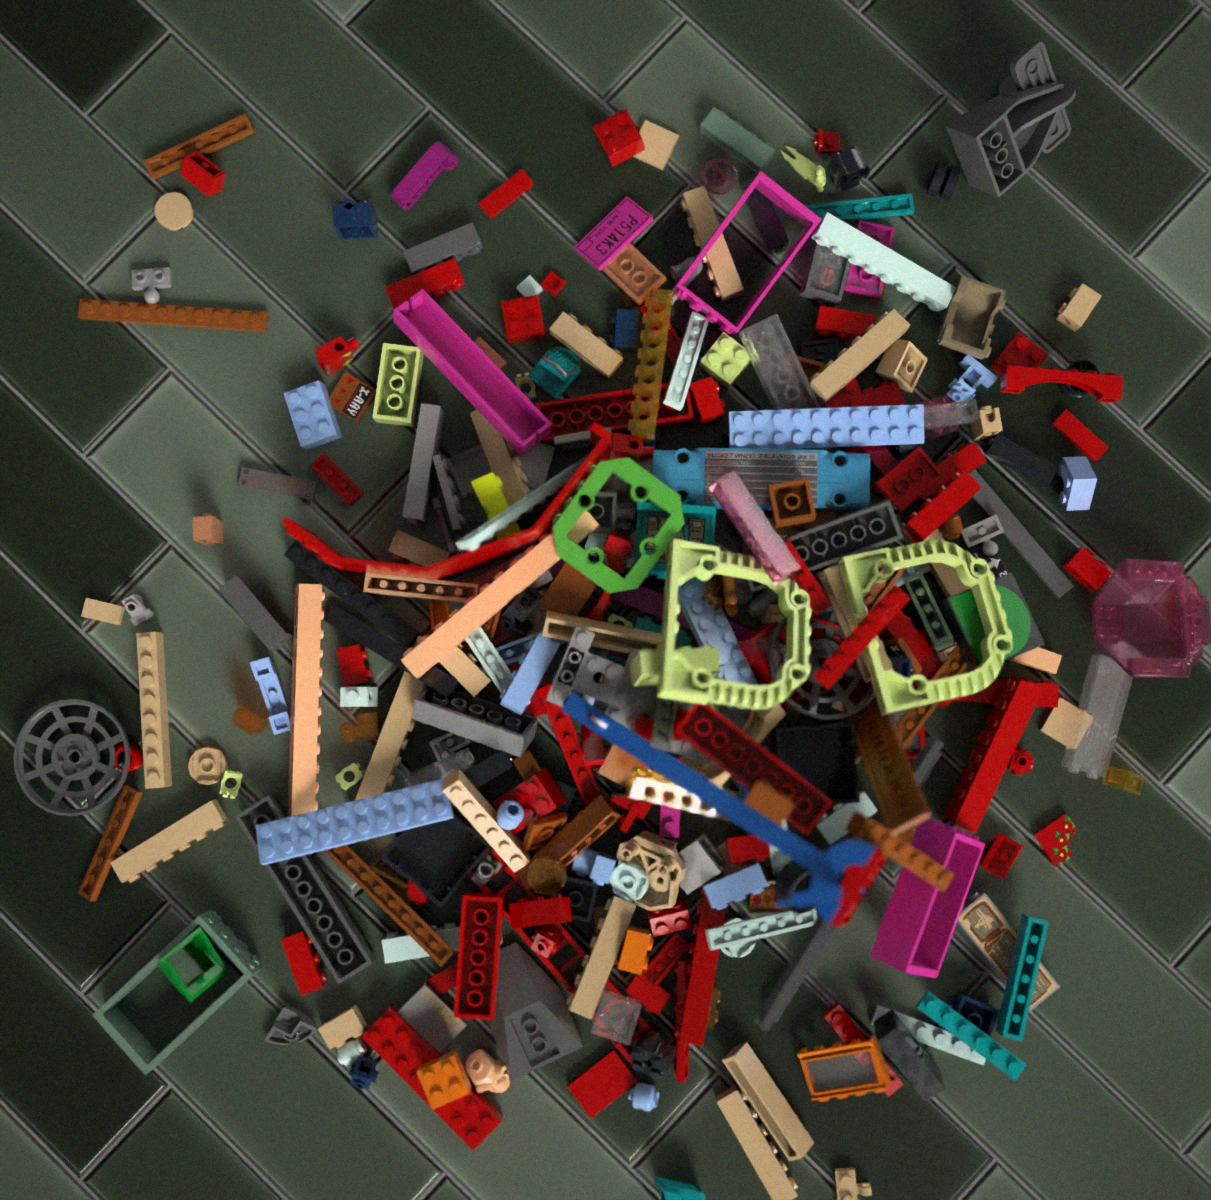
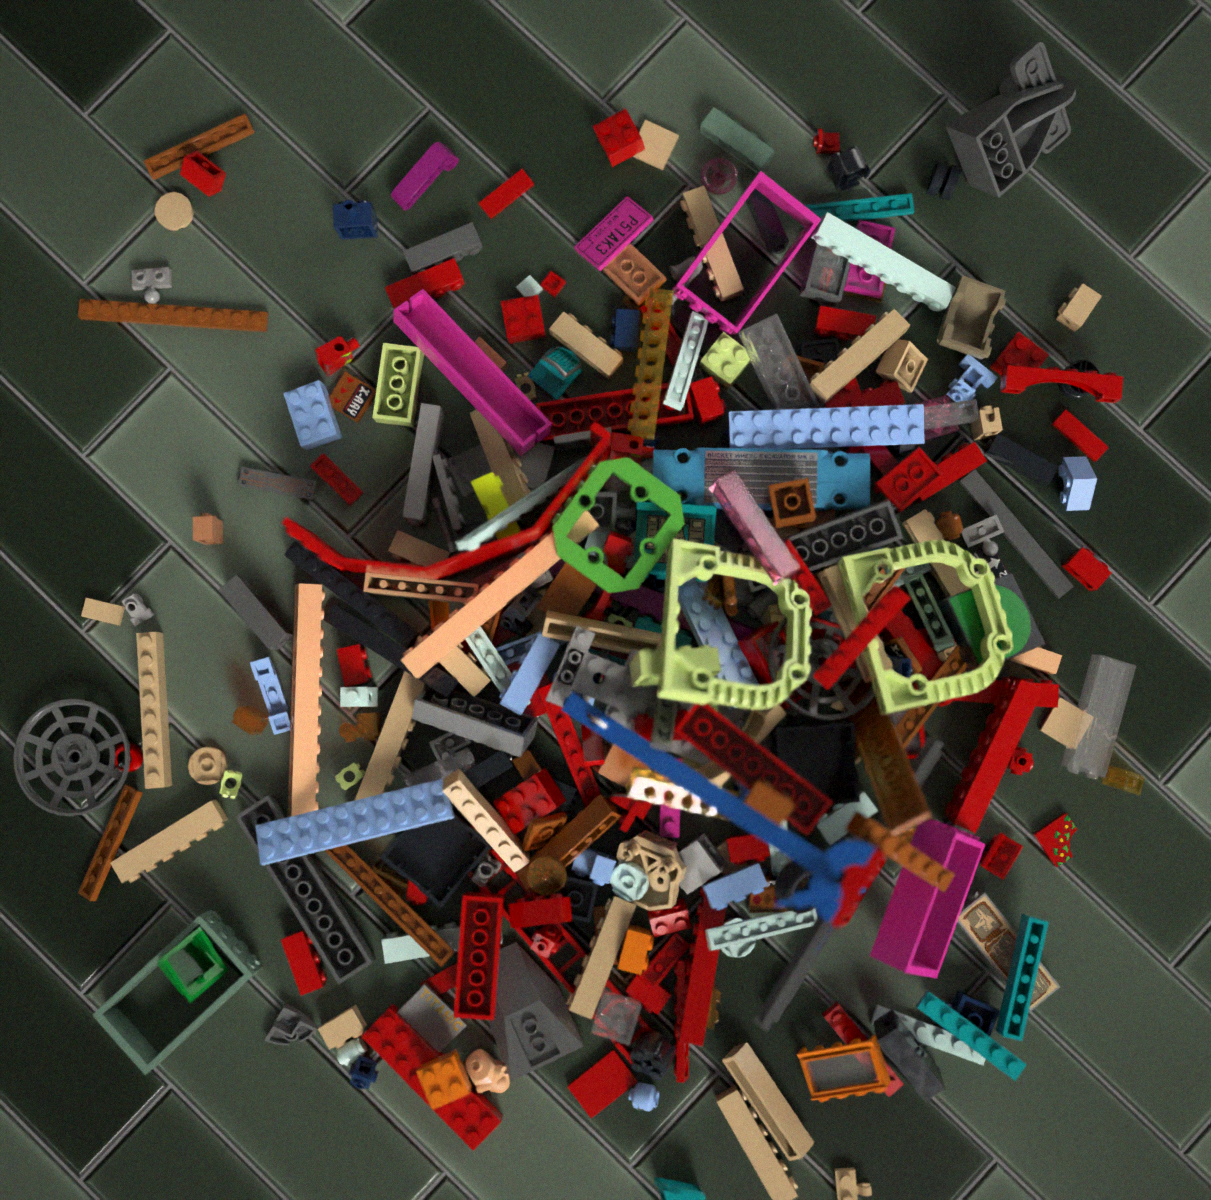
light blue head [496,800,524,830] -> none
yellowish green piece [780,146,826,192] -> none
red brick [901,470,982,543] -> none
clear pink windscreen [1092,558,1211,678] -> none

